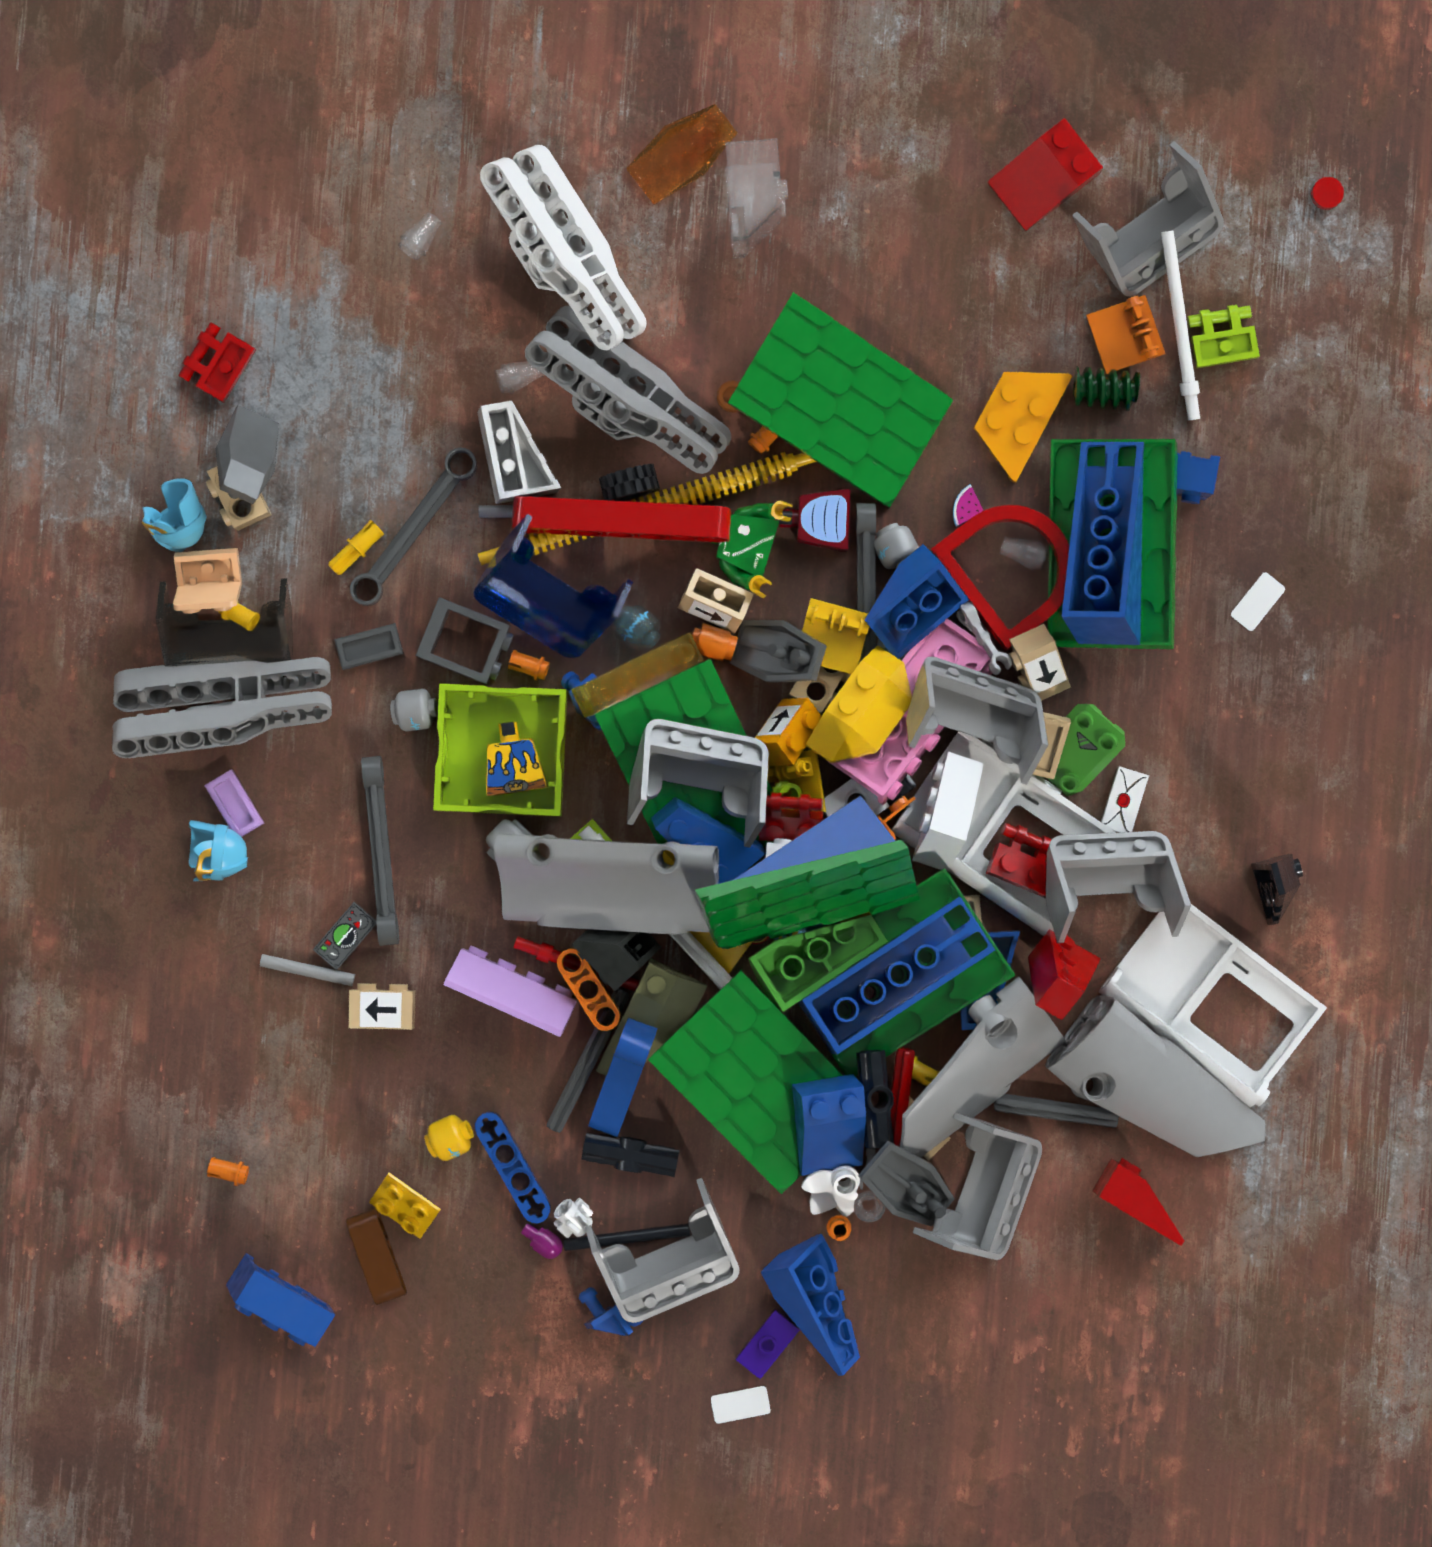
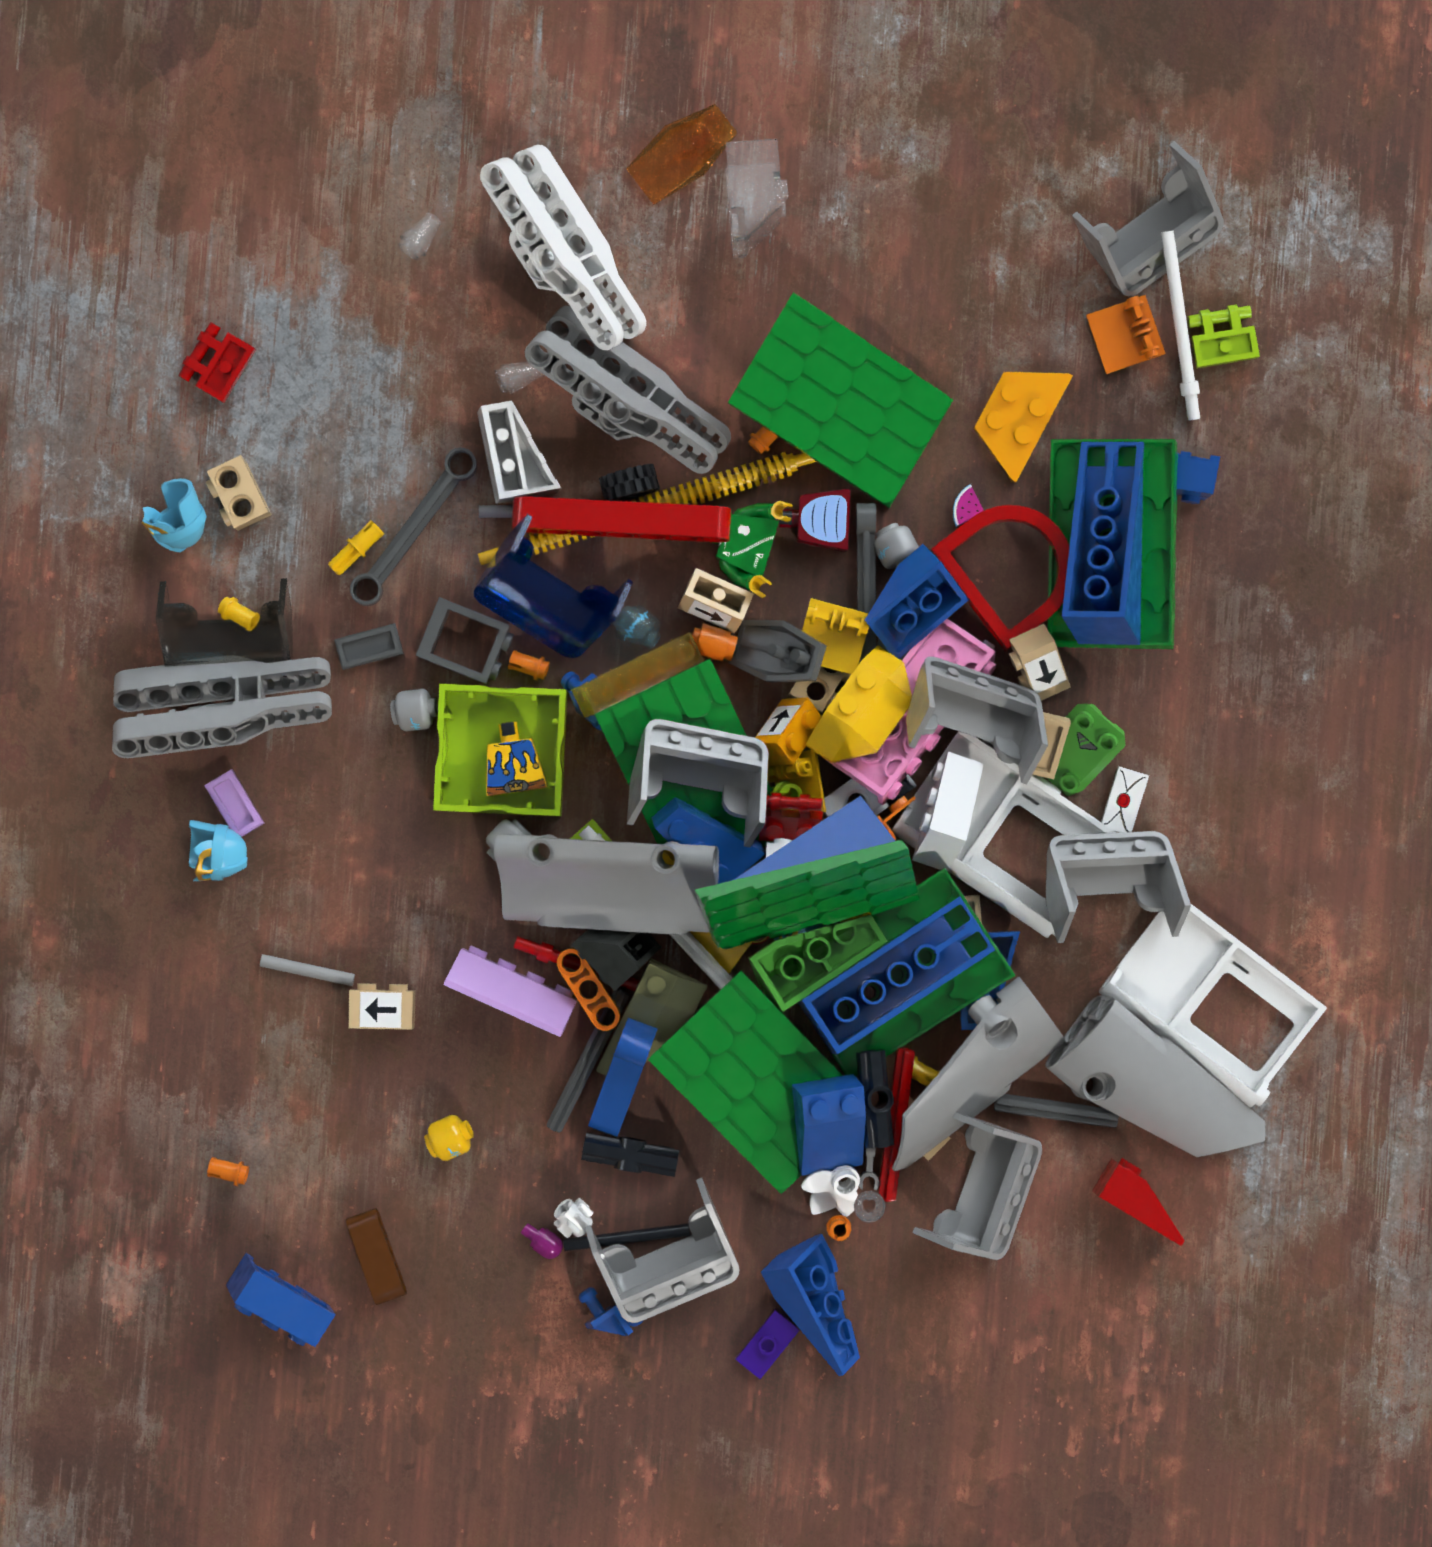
light nougat bracket [173,548,242,614] -> none
dark grey piece [215,405,279,504] -> none
tile [313,902,376,970] -> none
dark grey piece [361,756,399,946] -> none
yellow hinge [369,1173,441,1239] -> none
blue beam [475,1112,551,1223] -> none
white sticker [711,1386,771,1424] -> none
dark orange tile [717,380,739,413] -> none
dark grey piece [858,1141,955,1227] -> none
light grey piece [957,602,1012,675] -> none
red plate [986,823,1052,897] -> none
red slope [987,118,1103,232] -> none
clear cone [1000,536,1049,571] -> none
red wedge [1028,929,1101,1020] -> none
dark green piece [1073,366,1140,411] -> none
white sticker [1231,572,1285,631] -> none
black wedge [1251,854,1303,925] -> none
red tile [1311,177,1344,210] -> none

